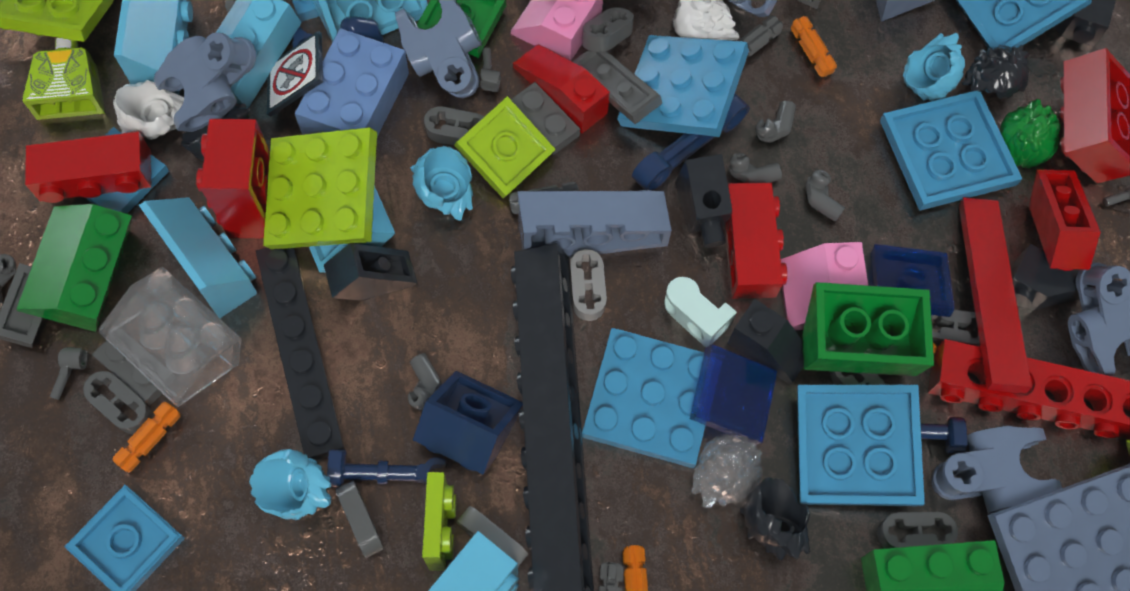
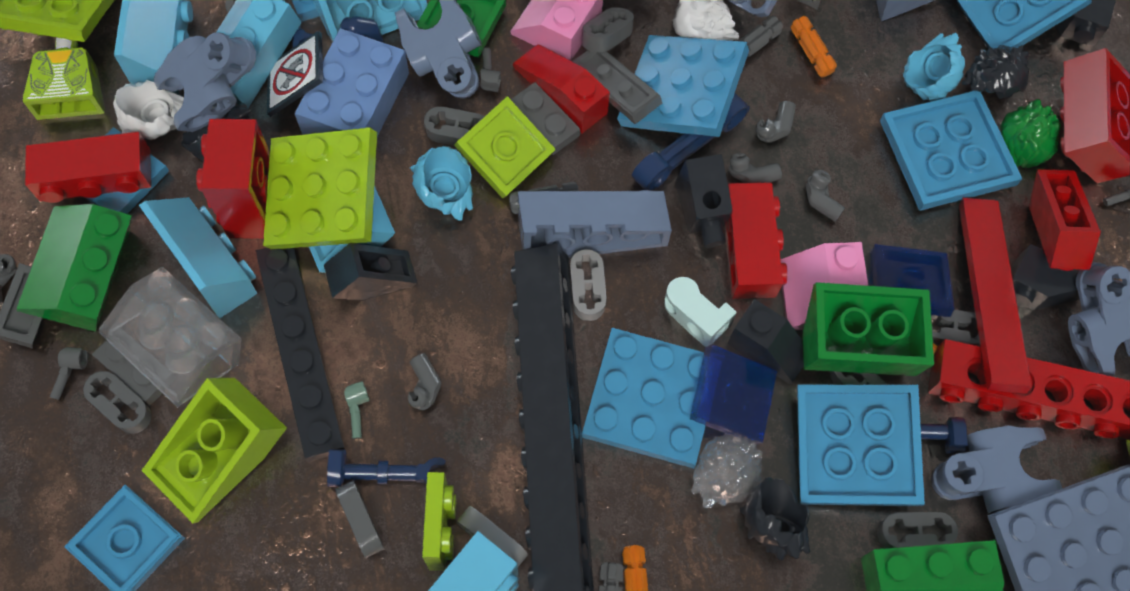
orange axle [113,402,181,473] -> none
medium azure hair [249,449,331,520] -> none
dark blue slope [413,371,523,475] -> none
none -> lime slope [141,378,287,524]
none -> sand green hand [344,381,370,439]

